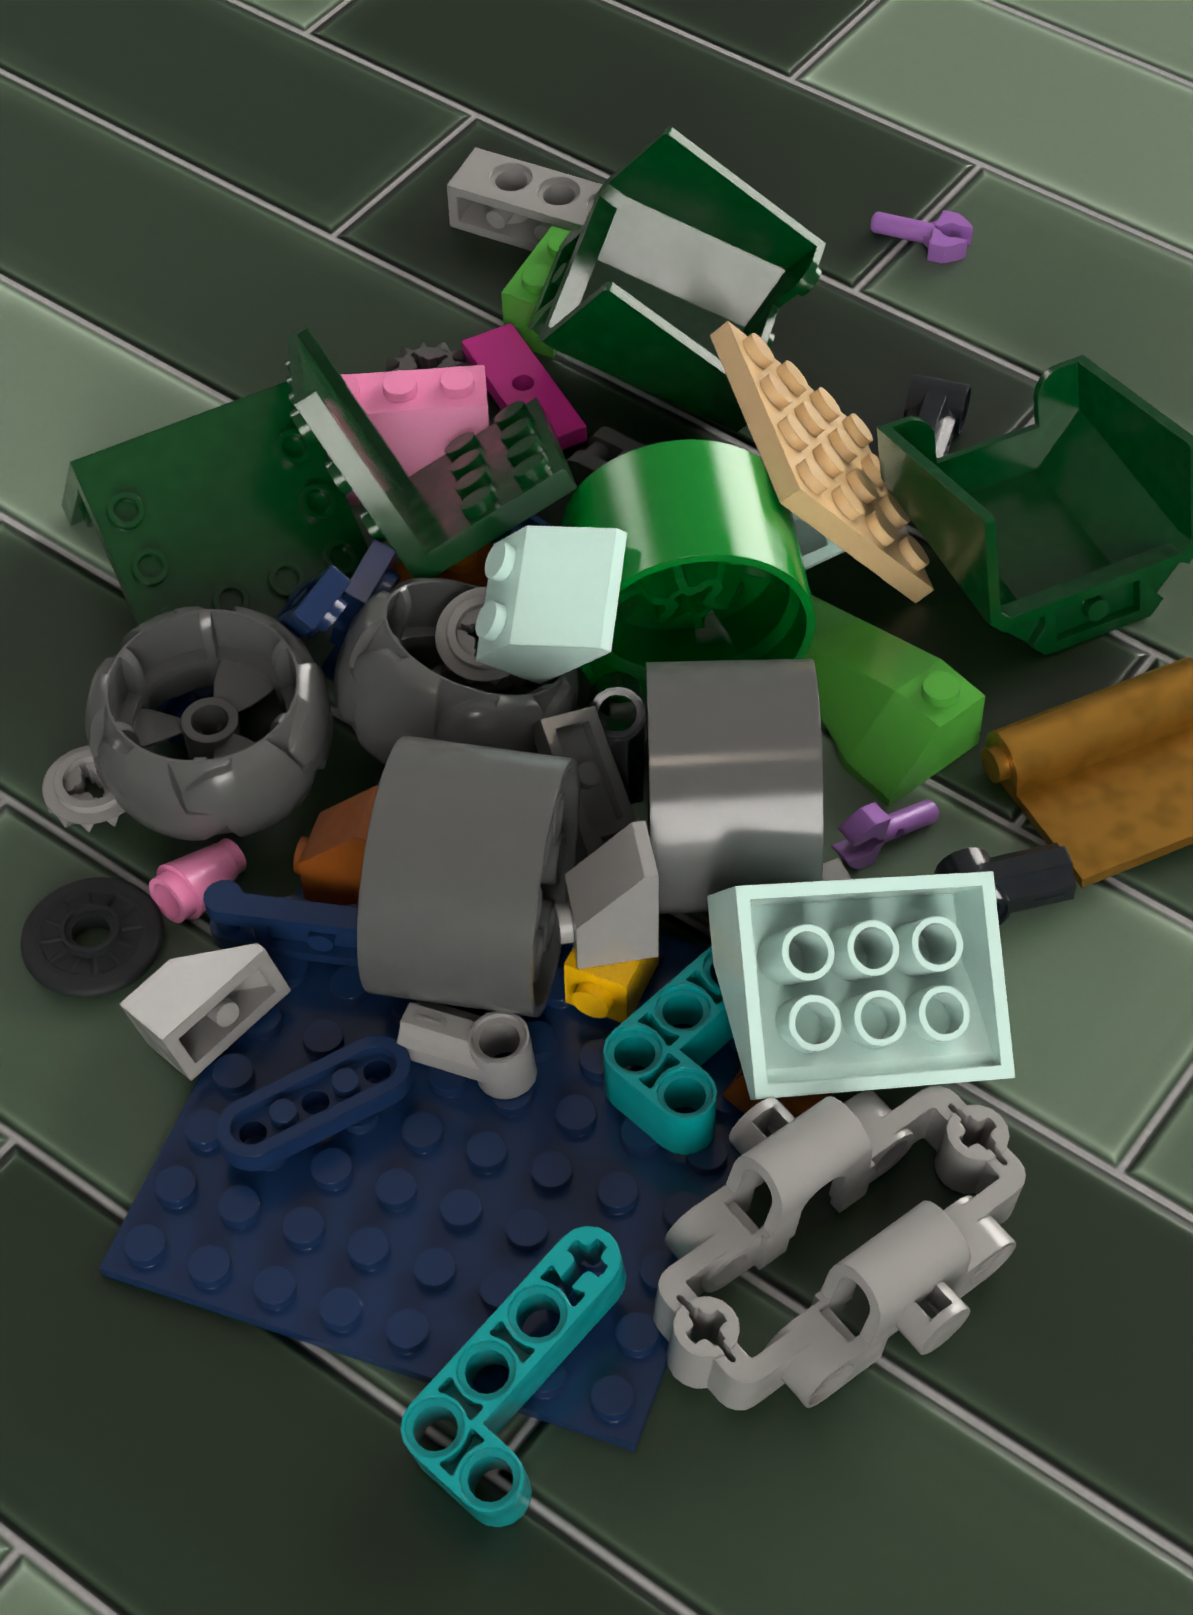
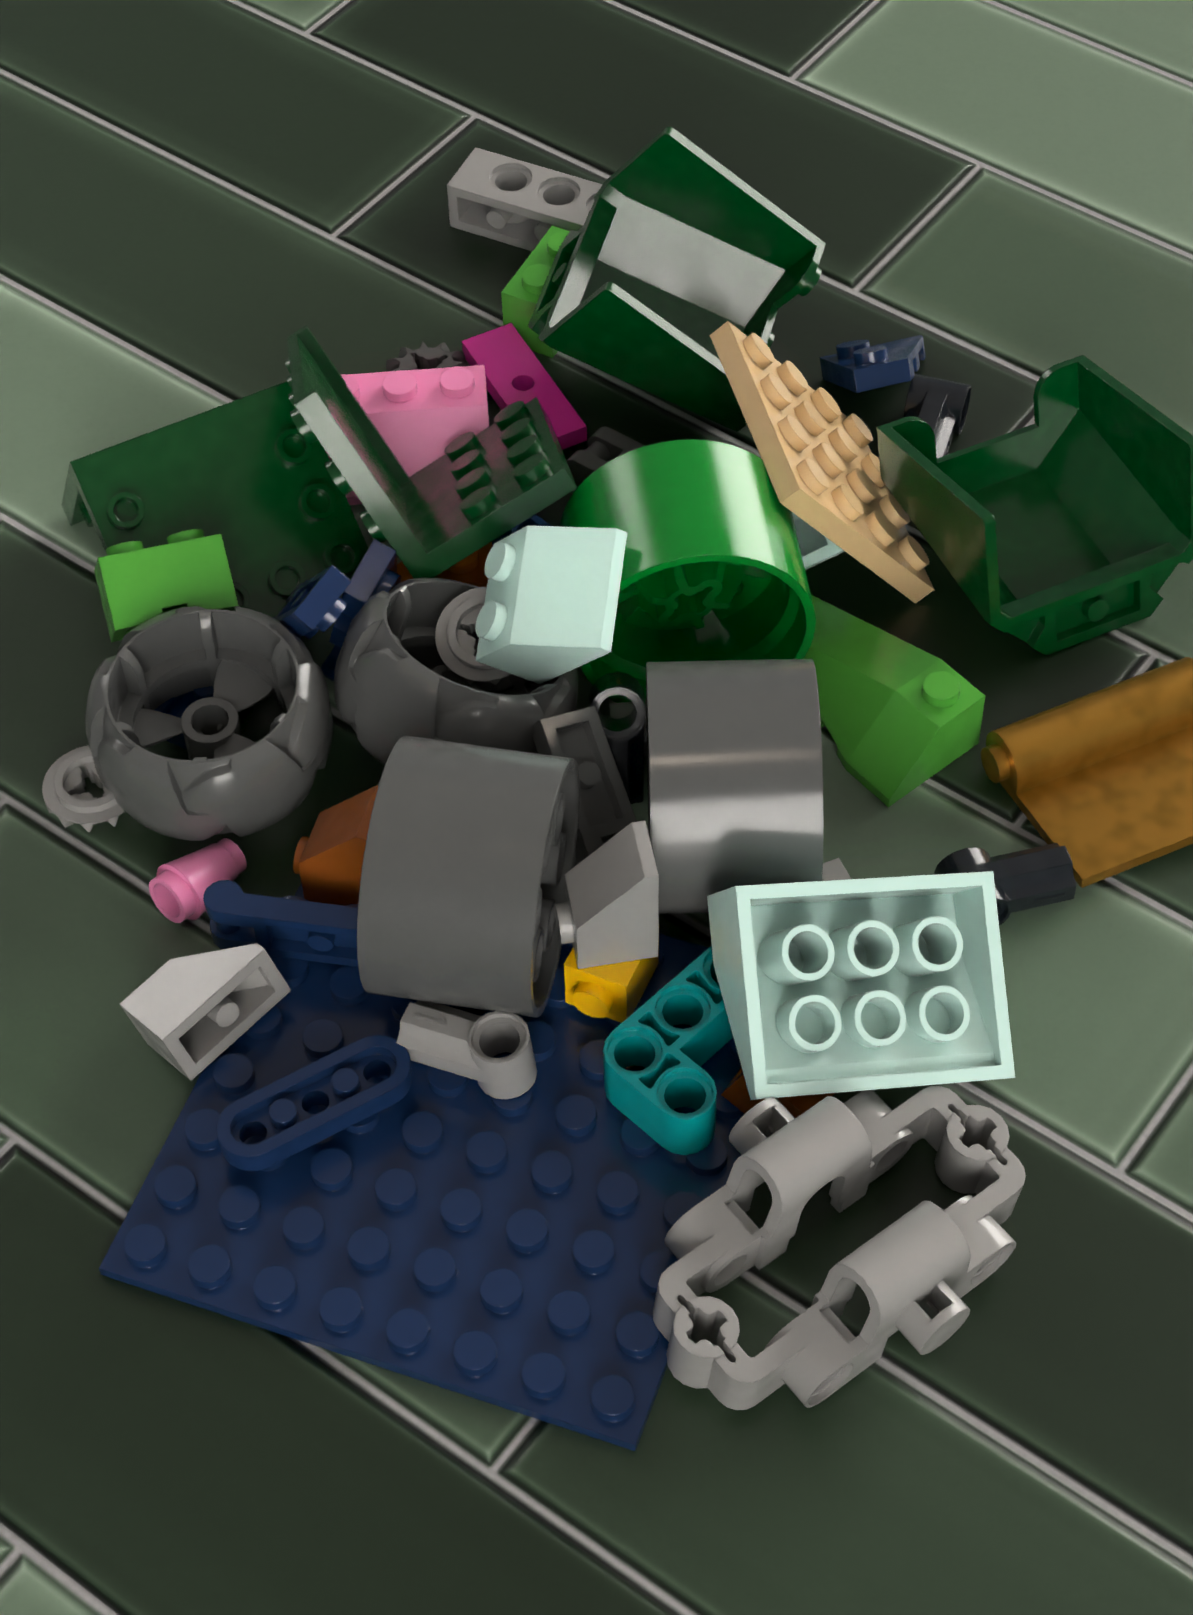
black wheel [20,877,164,998] -> none
teal beam [400,1226,627,1527] -> none
medium lavender bar [832,799,939,869] -> none
medium lavender bar [870,210,973,263] -> none
none -> bright green brick [94,529,239,642]
none -> dark blue wing [819,335,926,393]

